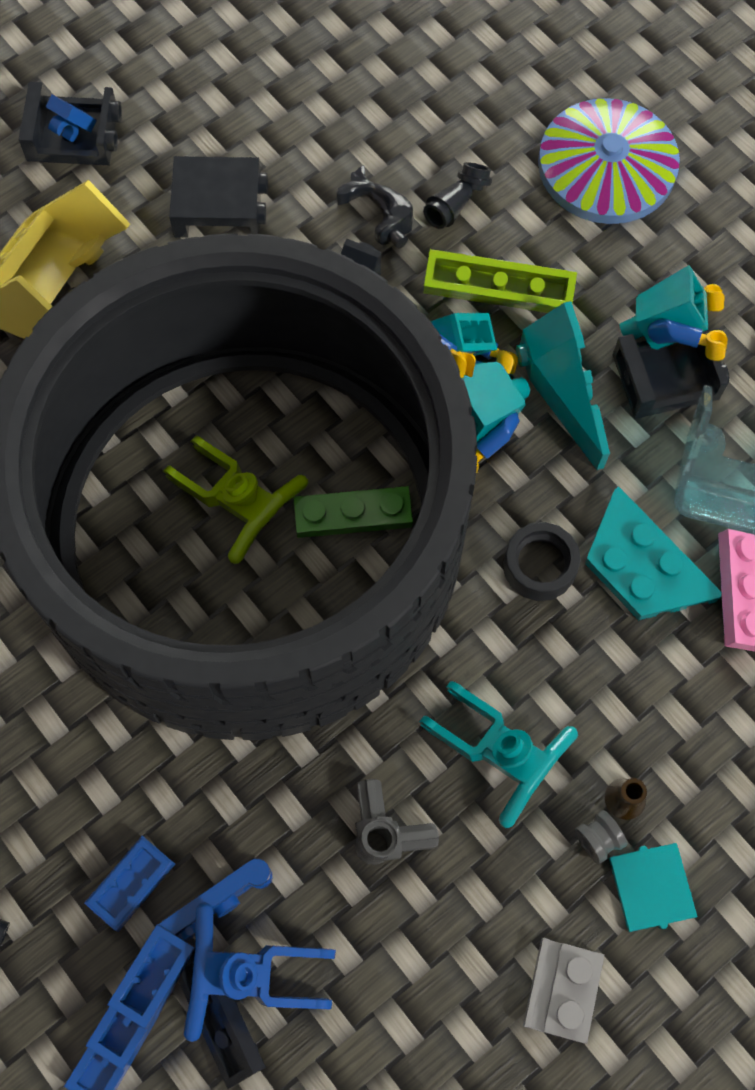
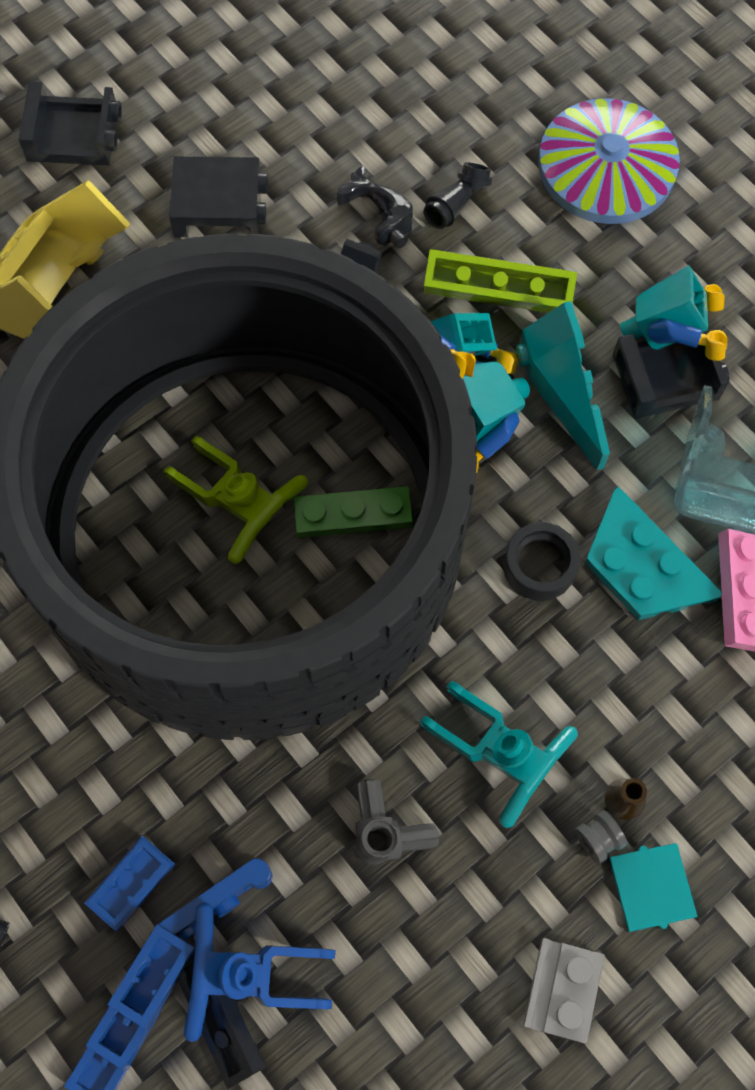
blue tile [46,94,97,142] -> none

